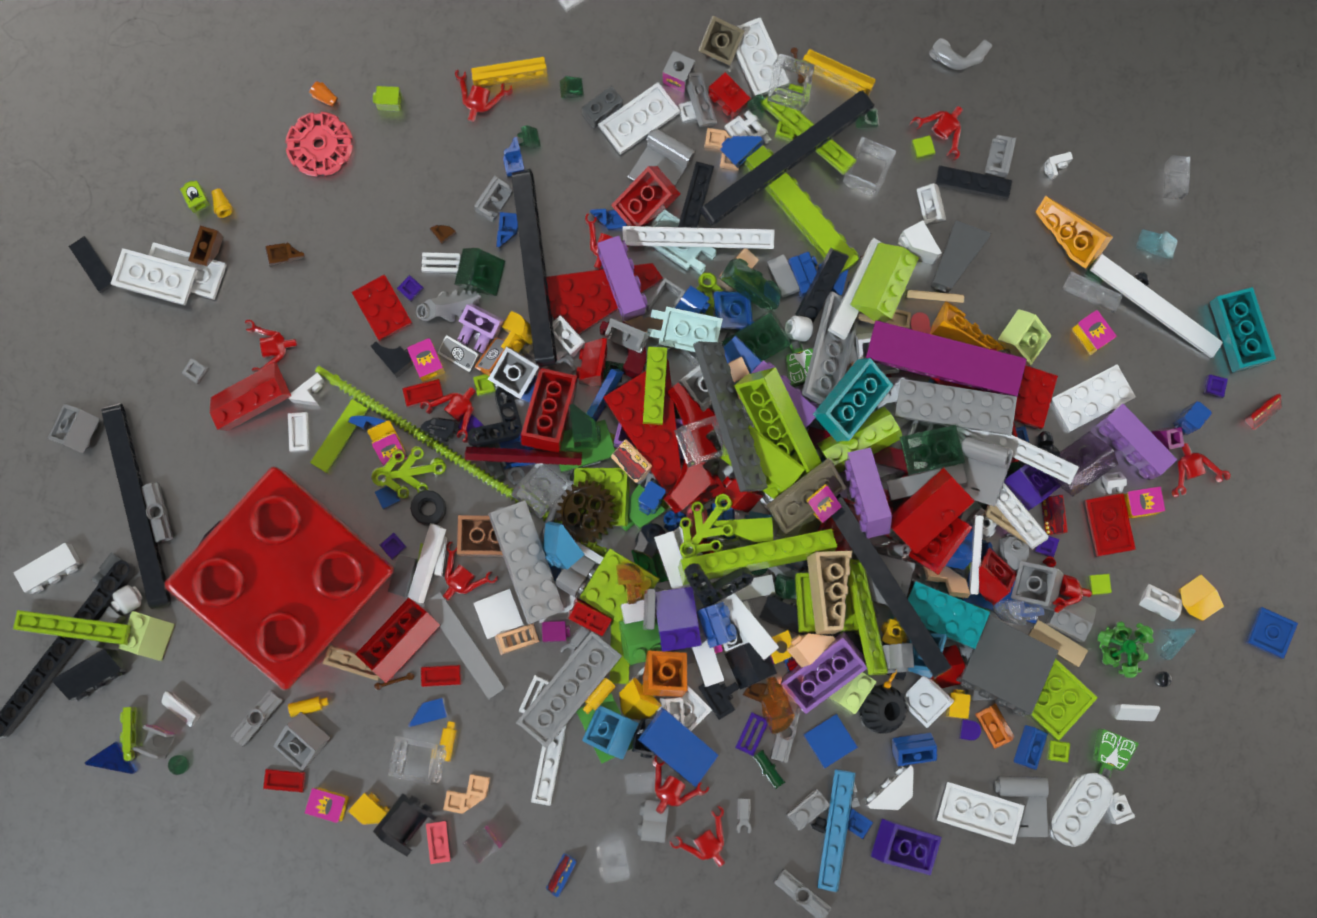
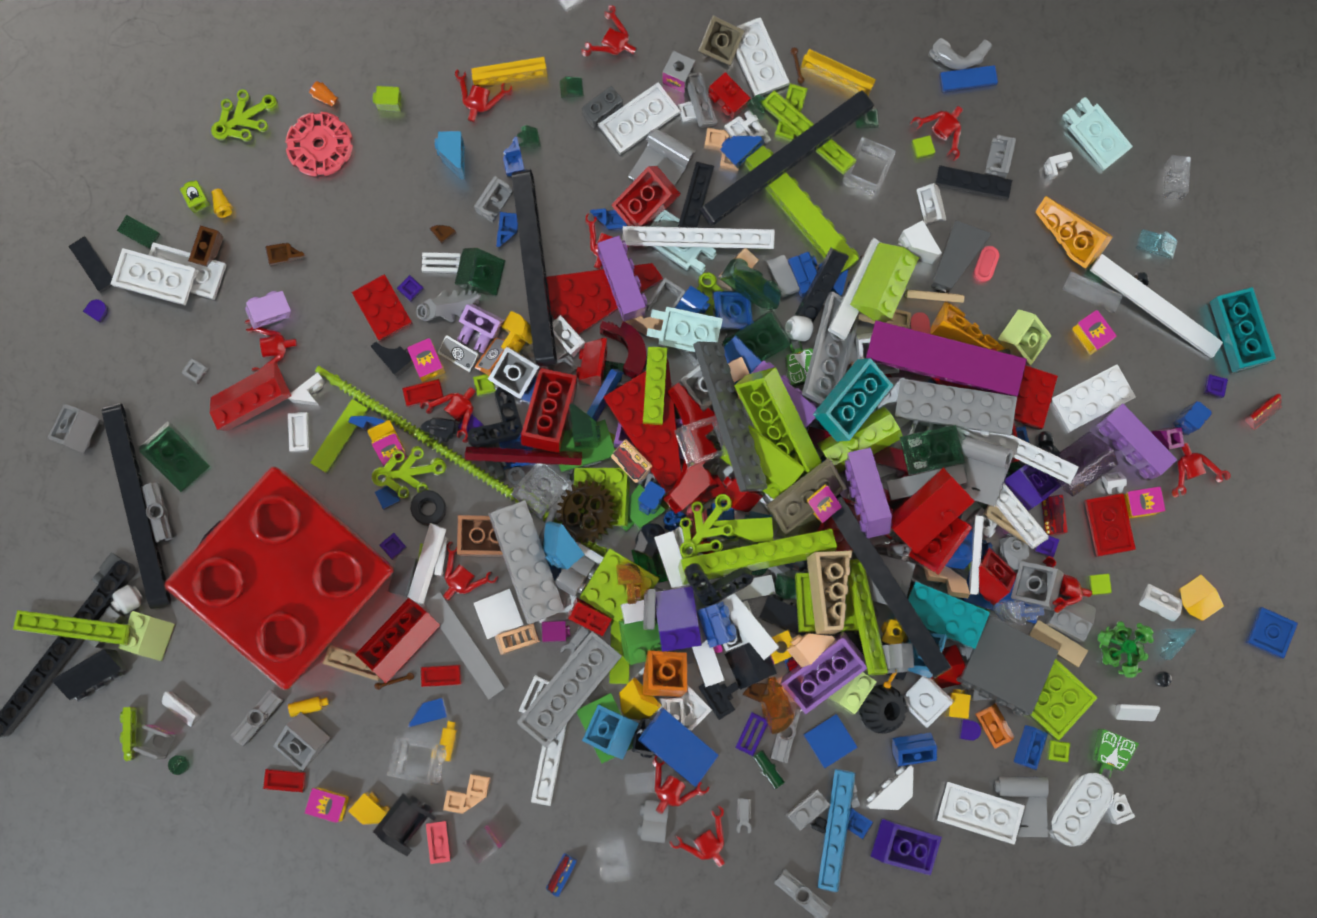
white brick [13,542,82,595] -> none
clear blue tile [84,742,136,774] -> none
yellow cylinder [582,678,616,714] -> none
light grey hinge [605,318,650,354] -> none
clear window [767,54,814,111] -> none
none -> dark purple tile [83,299,107,322]
none -> clear green tile [117,215,160,249]
none -> clear green slope [139,421,210,492]
none -> lime plant [211,89,278,142]
none -> lavender brick [245,291,291,329]
none -> dark azure slope [435,131,465,180]
none -> red piece [581,5,637,57]
none -> blue tile [940,65,998,92]
none -> coral tile [973,246,999,283]
none -> light aqua tile [1063,97,1133,171]

